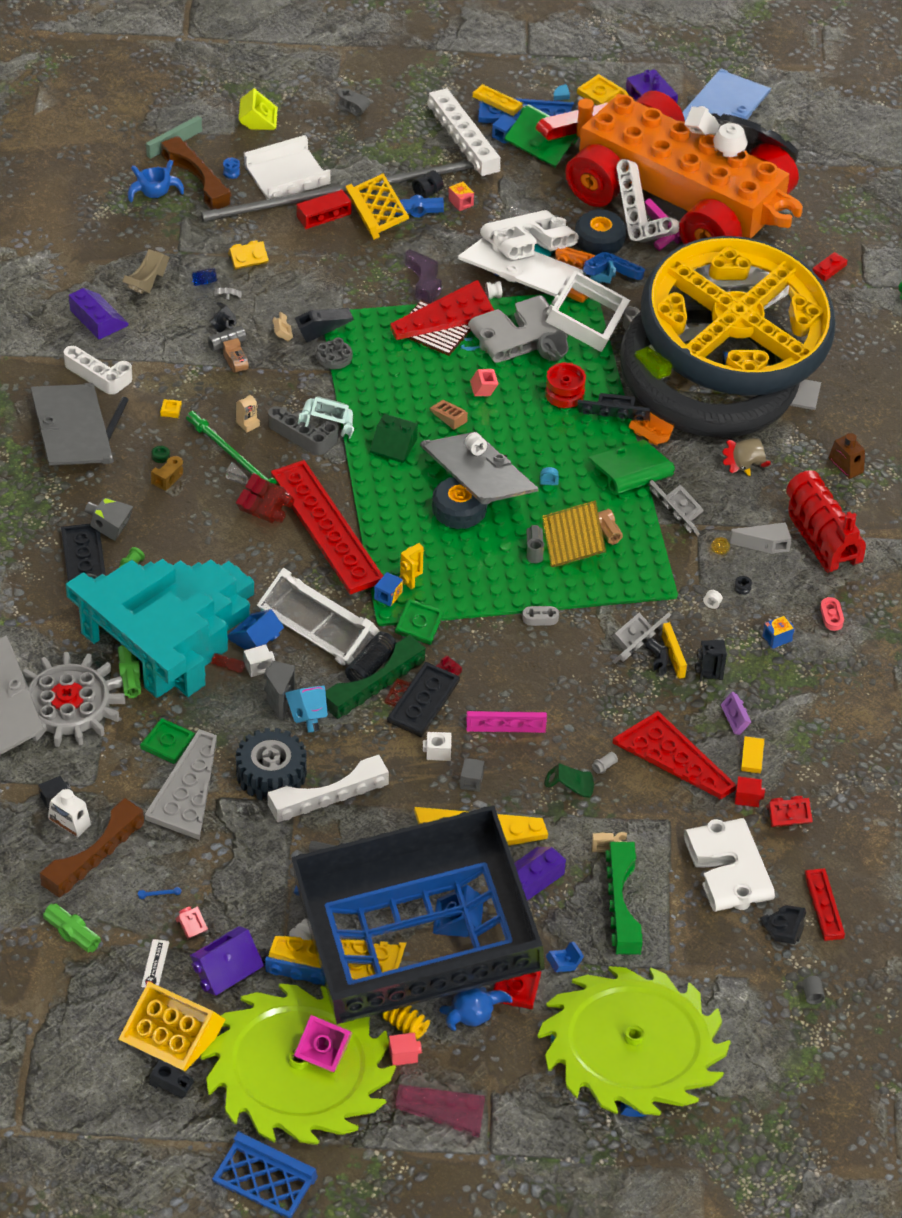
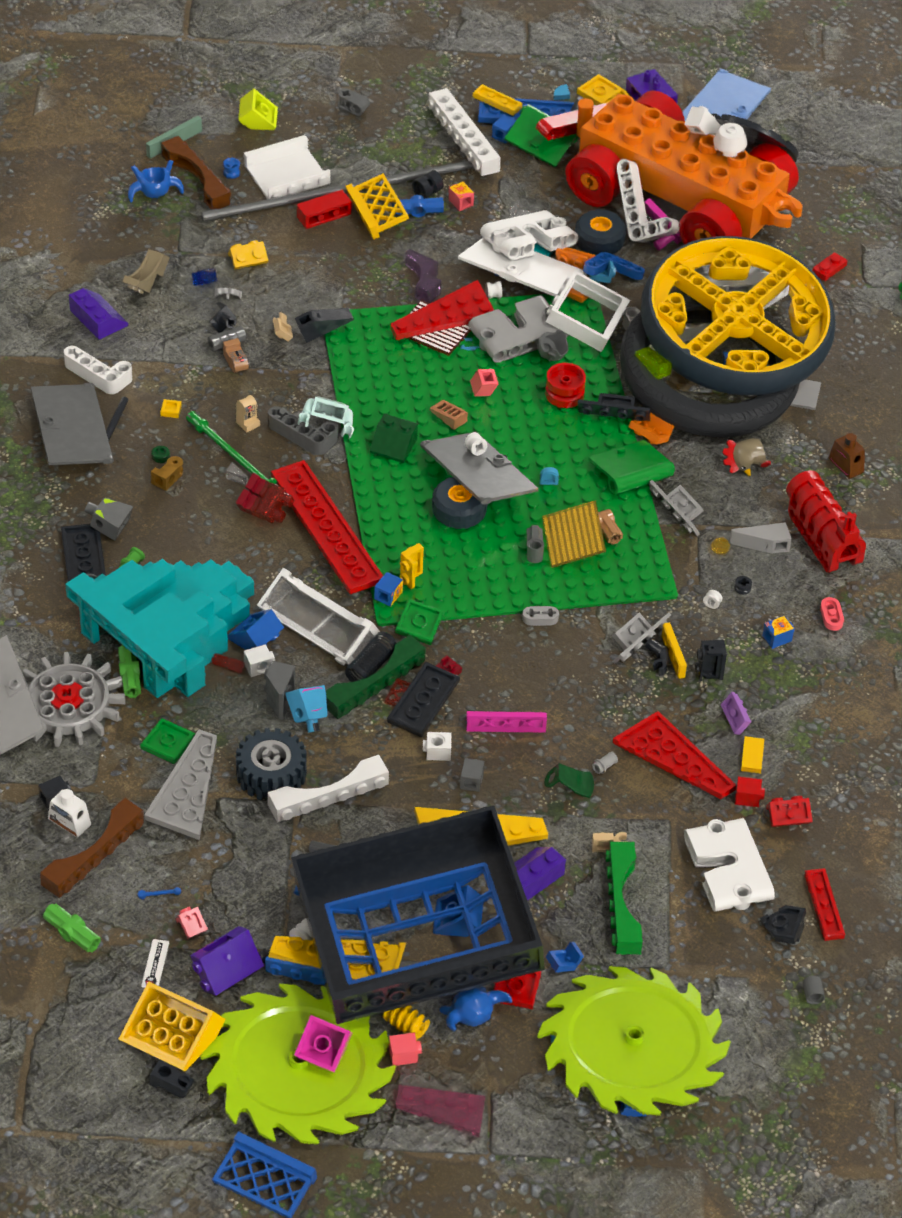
dark grey tile [317,338,352,369] -> none

